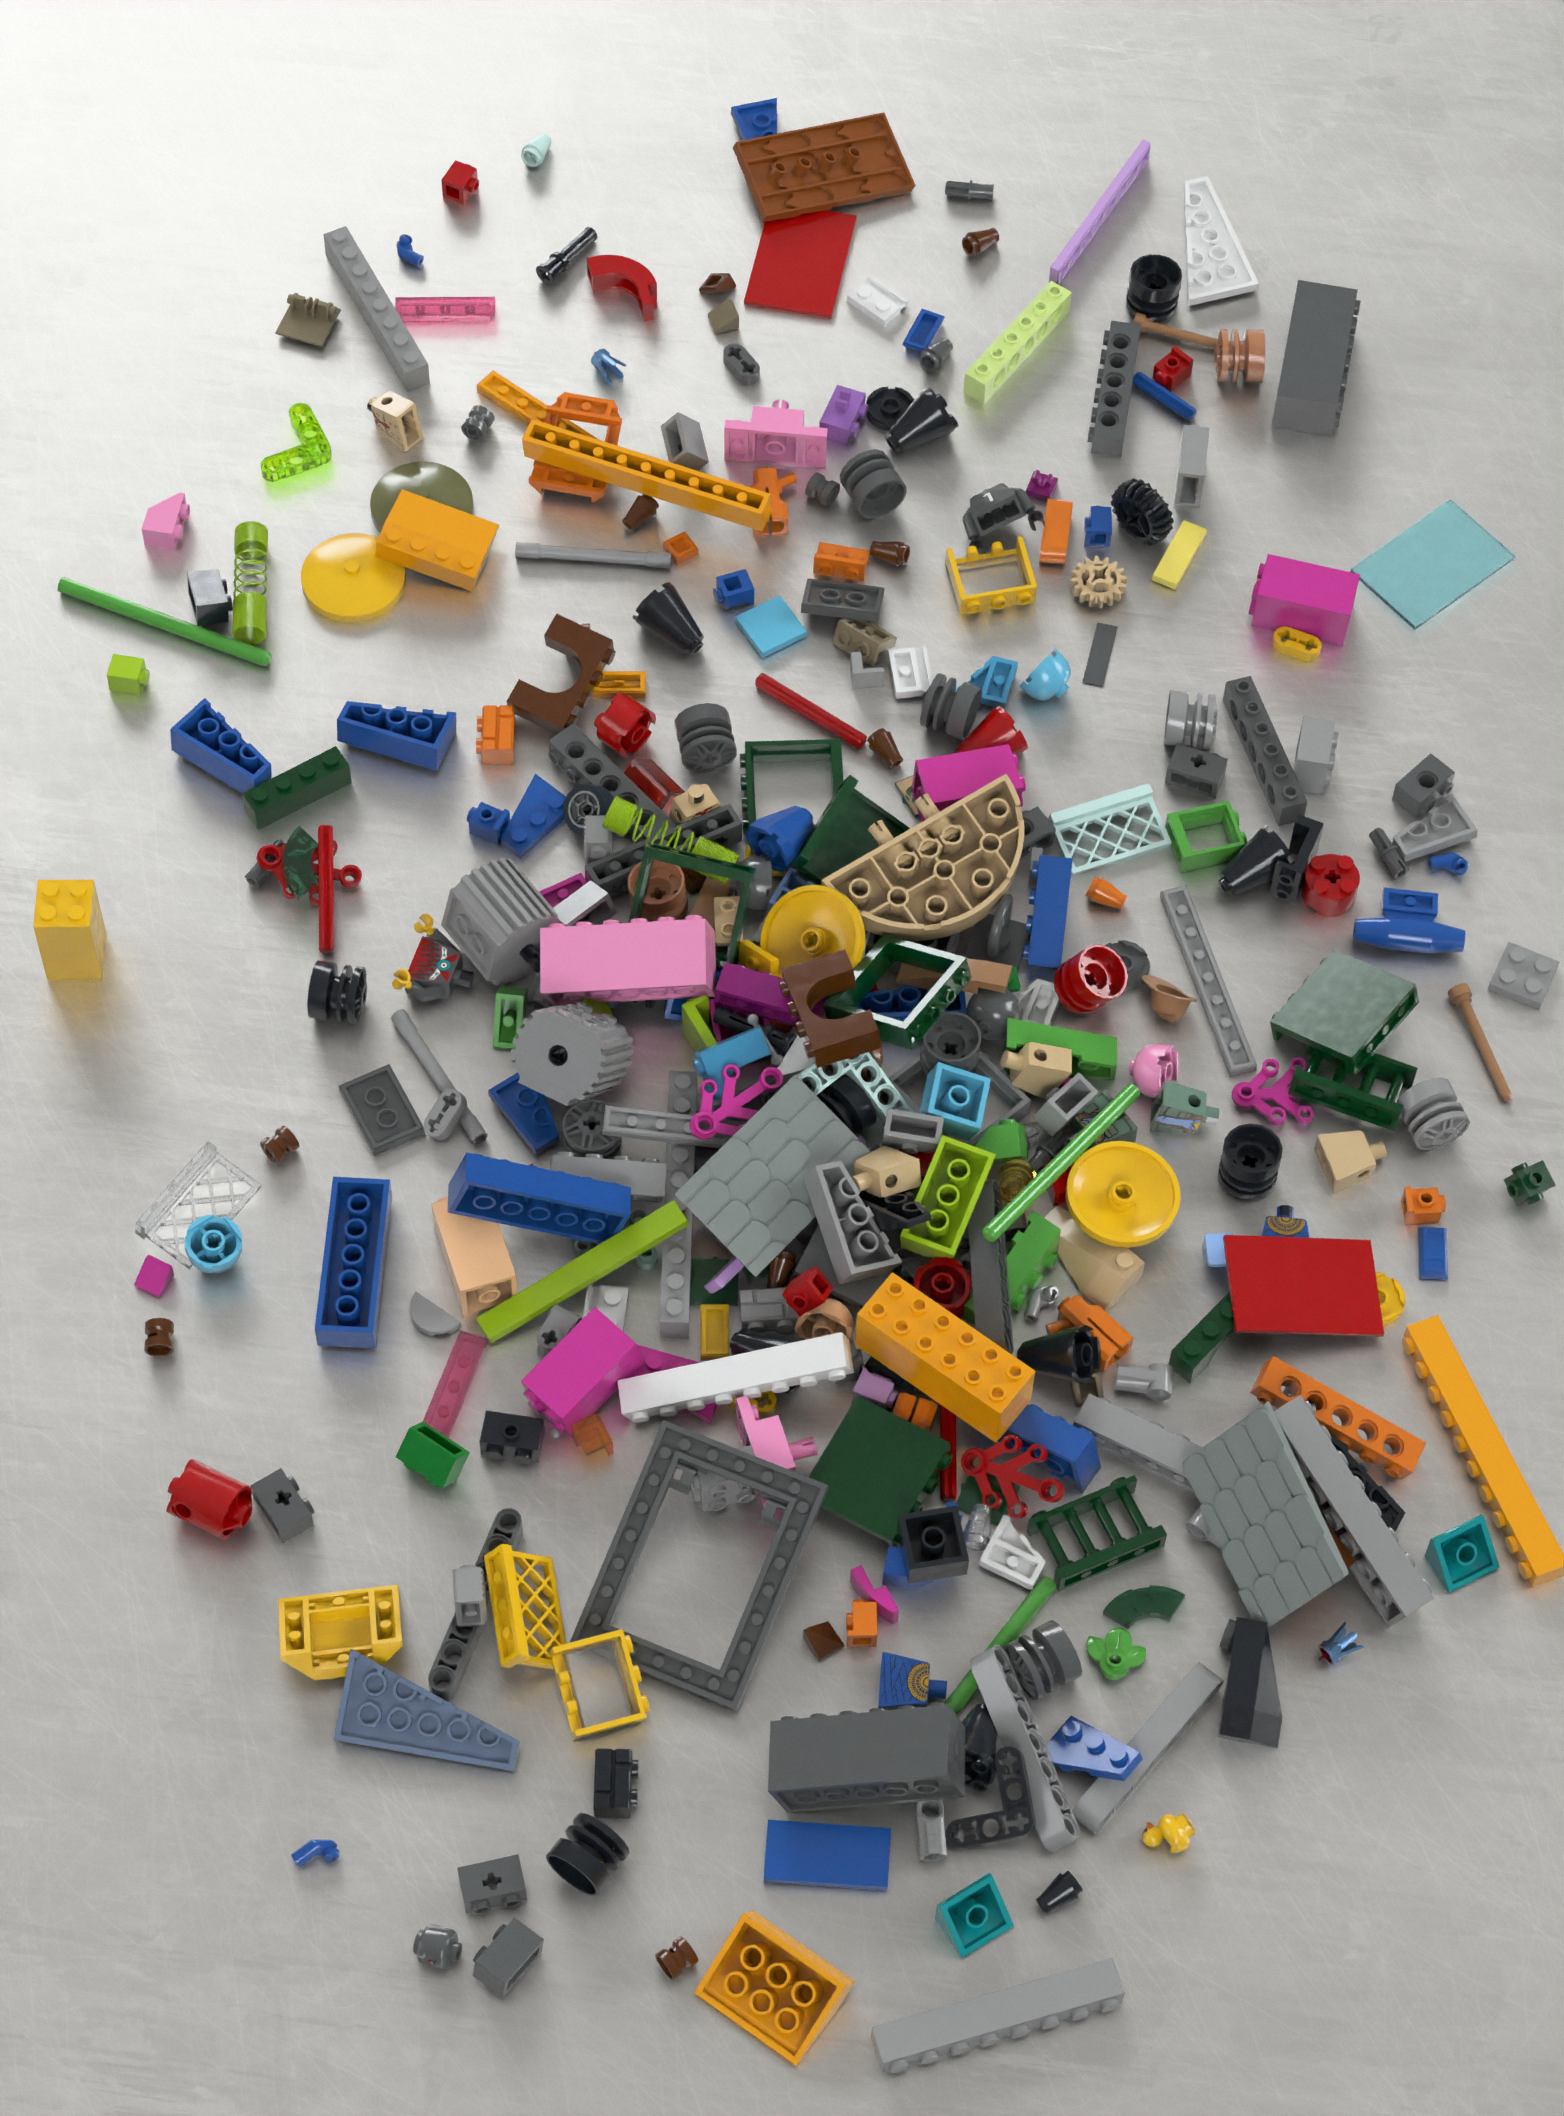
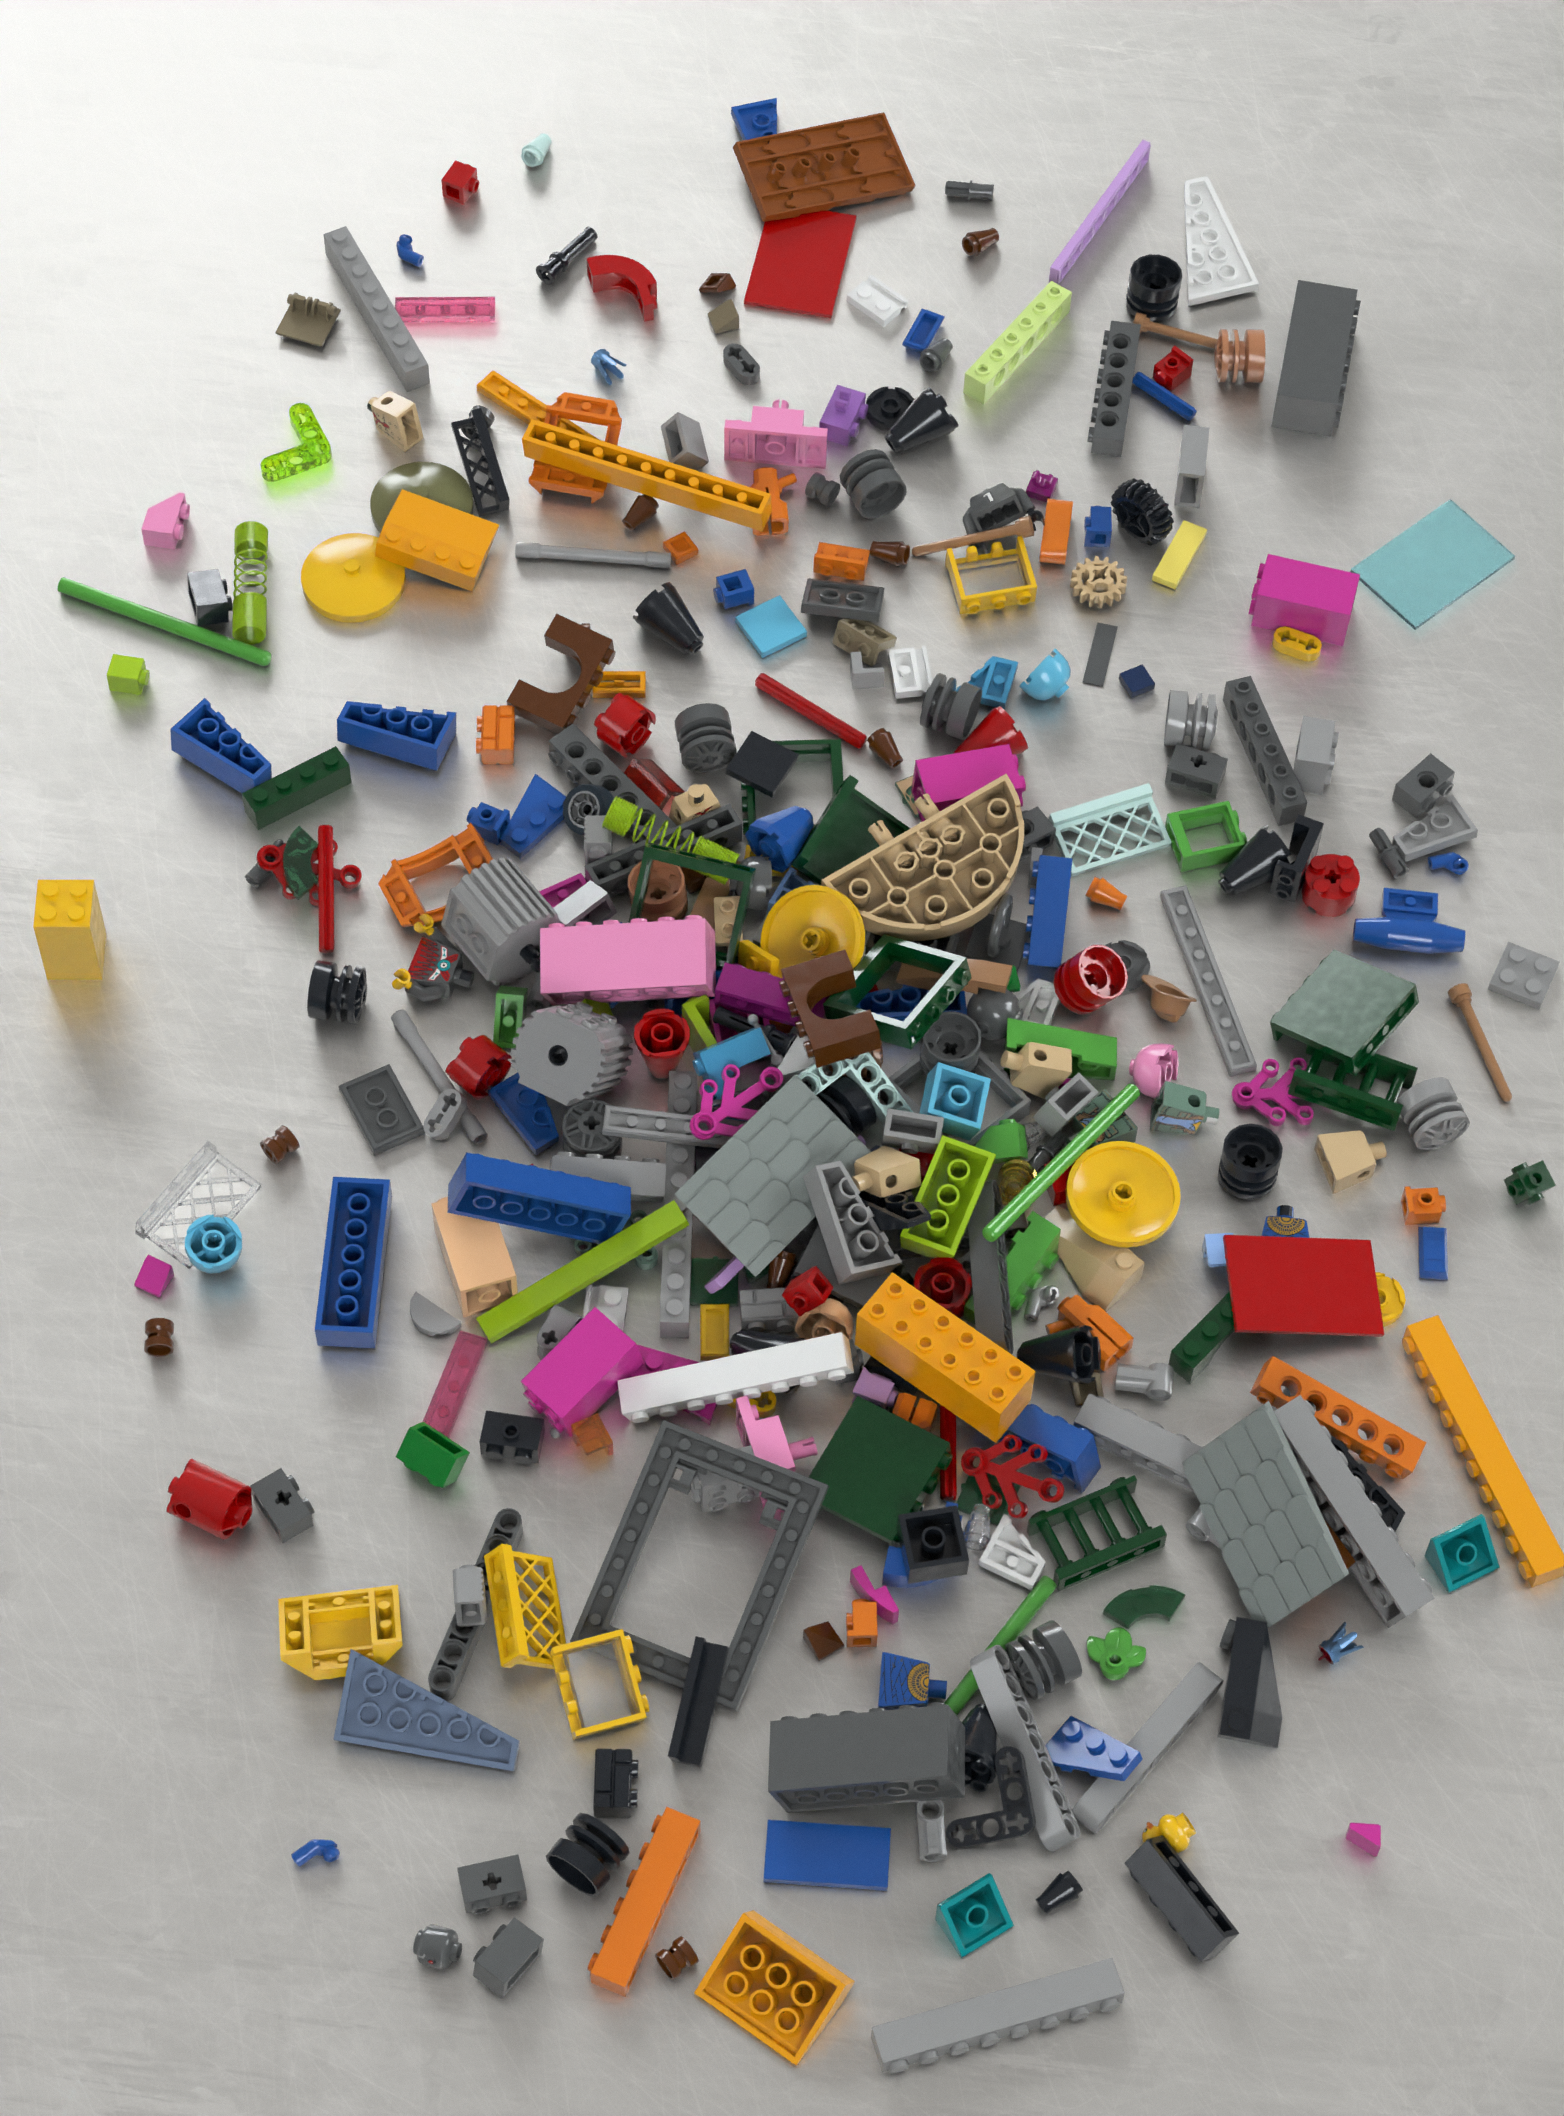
none -> orange wedge [378,823,493,927]
none -> red brick [445,1035,512,1100]
none -> black fence [451,408,510,517]
none -> orange brick [588,1807,701,1997]
none -> red cone [634,1009,690,1079]
none -> black fence [668,1636,729,1767]
none -> black tile [725,731,799,798]
none -> medium nougat piece [911,515,1034,557]
none -> dark blue tile [1119,664,1155,698]
none -> black brick [1125,1835,1240,1962]
none -> dark pink slope [1346,1823,1381,1857]

